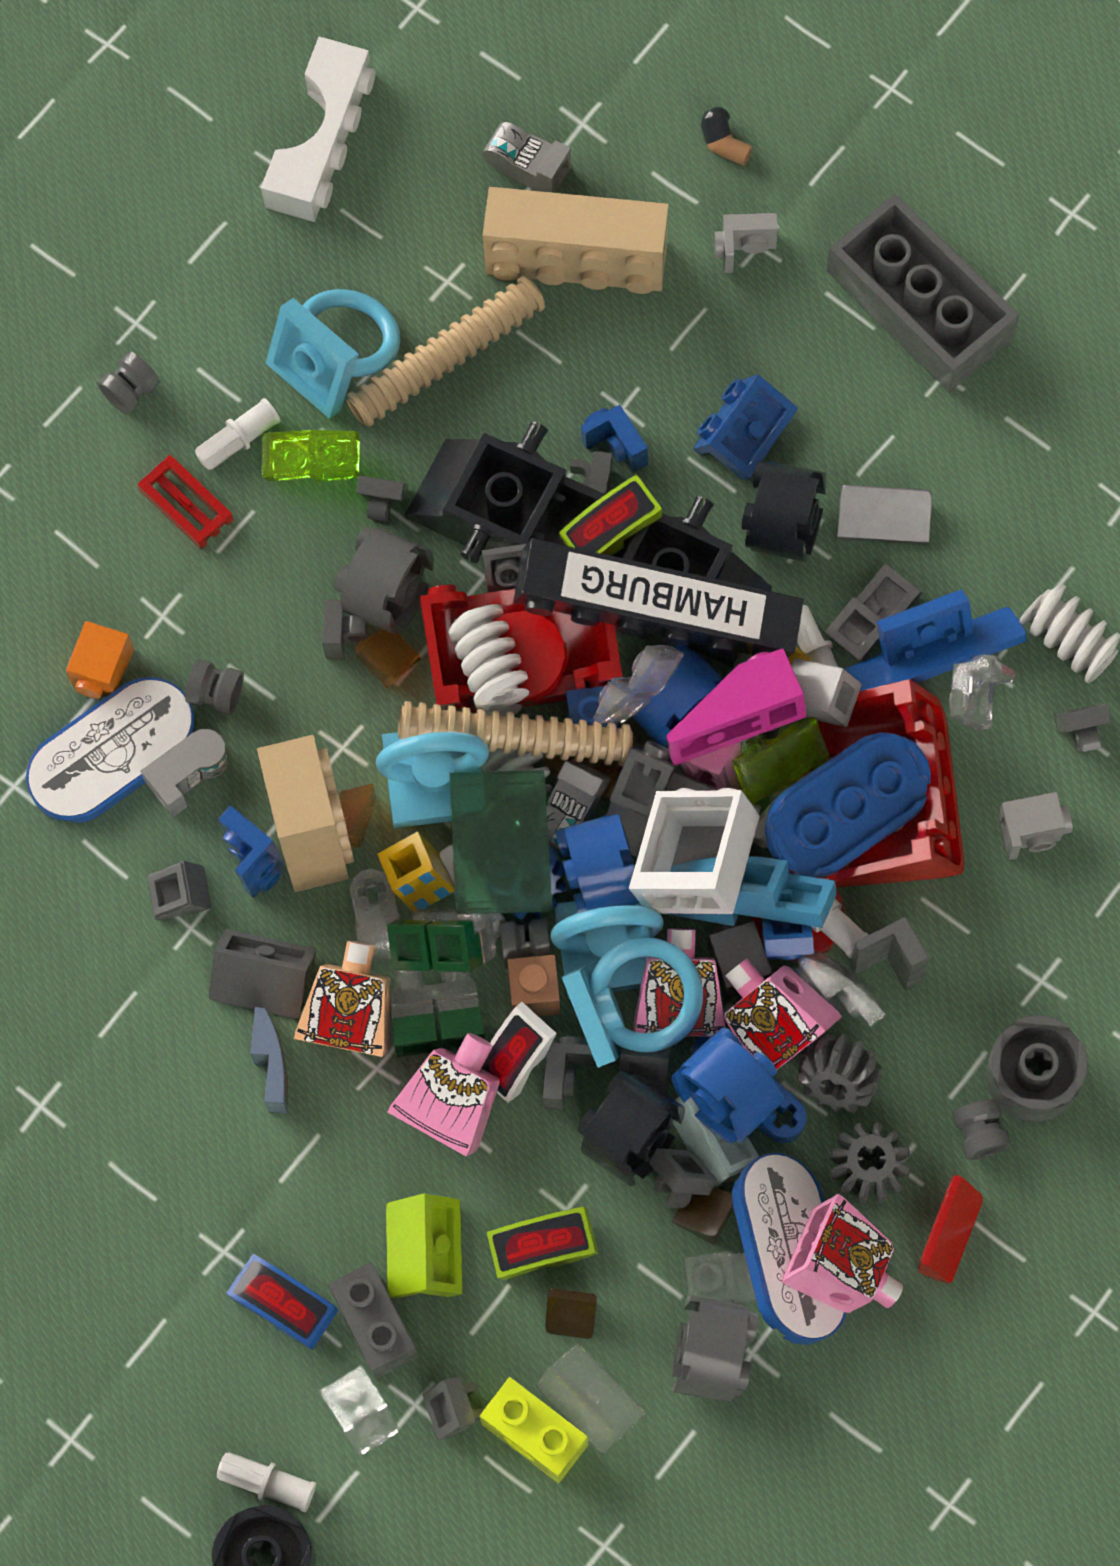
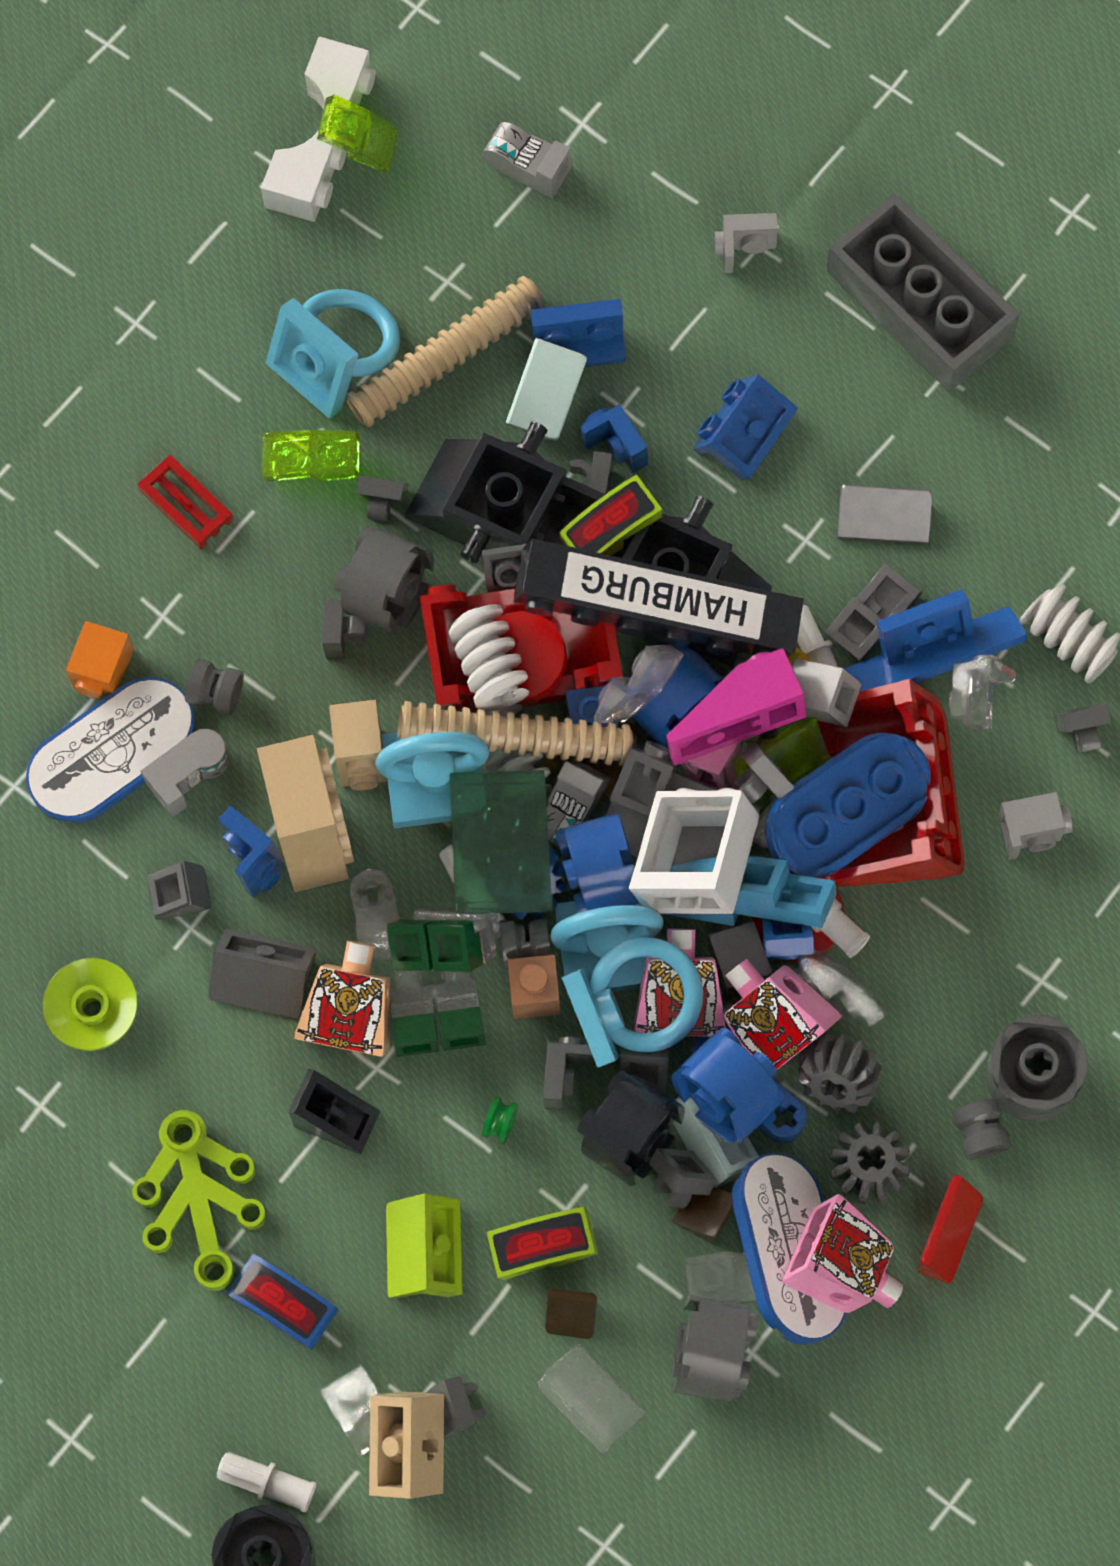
dark grey wheel [96,351,160,415] -> none
white axle [195,398,281,470] -> none
sand blue slope [250,1007,288,1114] -> none
dark grey brick [328,1262,419,1380] -> none
clear orange slope [339,784,376,848] -> none
clear orange slope [355,630,421,688] -> none
yellow brick [377,831,455,913] -> none
bright pink torso [388,1033,500,1156] -> none
neon yellow brick [479,1377,589,1484] -> none
tan brick [482,187,668,294] -> none
slope [482,1002,557,1103] -> none
arm [701,107,753,166] -> none
black brick [742,461,826,562] -> none
dark grey panel [850,917,929,991] -> none
none -> lime dish [43,958,138,1051]
none -> lime plant [132,1110,266,1291]
none -> black slope [289,1069,380,1154]
none -> clear neon green slope [317,94,398,173]
none -> tan brick [329,699,388,791]
none -> tan brick [369,1391,444,1499]
none -> green bush [481,1096,518,1145]
none -> light aqua slope [506,338,587,441]
none -> blue bracket [531,299,626,367]
none -> dark grey tile [734,742,794,803]

